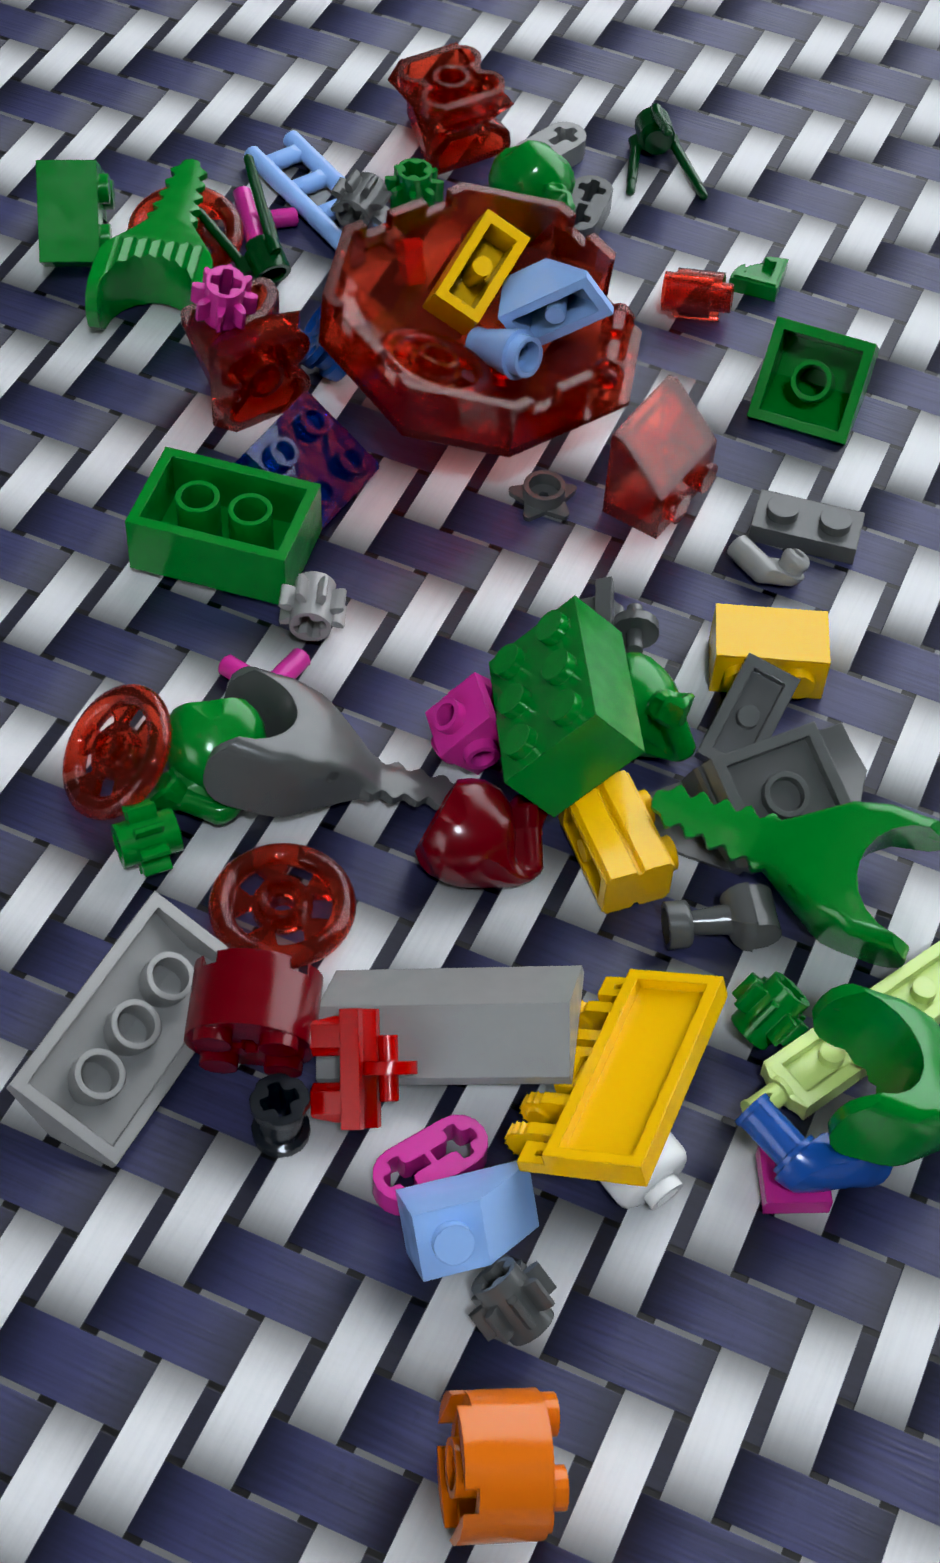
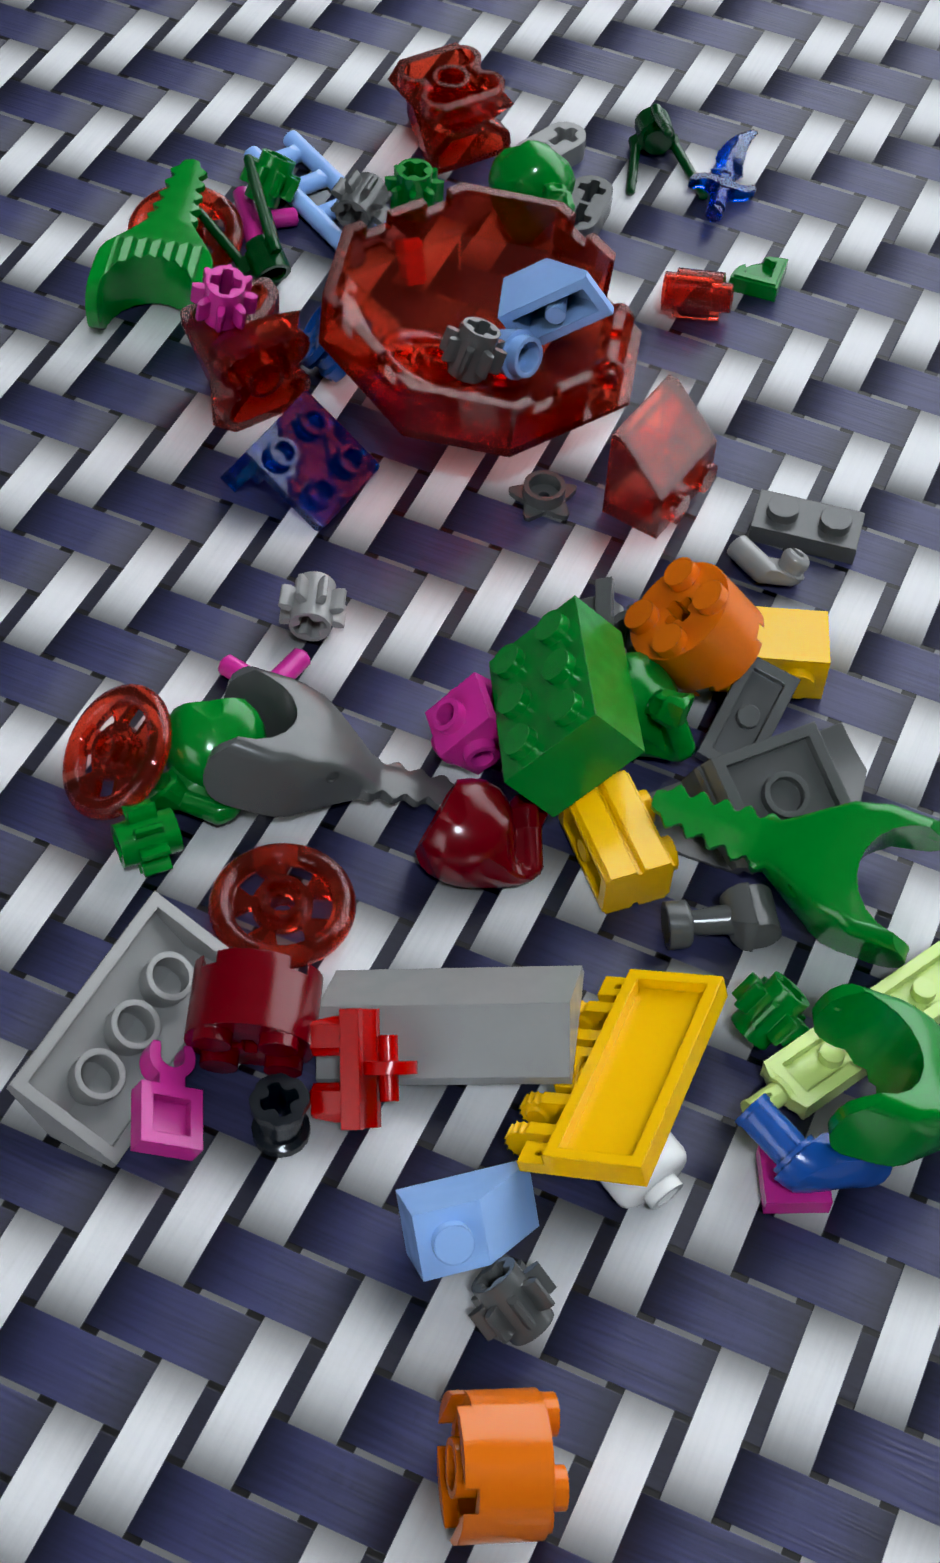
green brick [36,160,115,267] -> none
green brick [125,446,322,605] -> none
dark pink beam [372,1115,488,1216] -> none
yellow brick [422,209,531,336] -> none
green slope [747,316,879,445] -> none
none -> dark pink plate [130,1039,203,1161]
none -> green gear [239,148,301,209]
none -> dark grey gear [439,317,508,384]
none -> orange brick [624,557,764,696]
none -> clear blue piece [687,130,758,223]

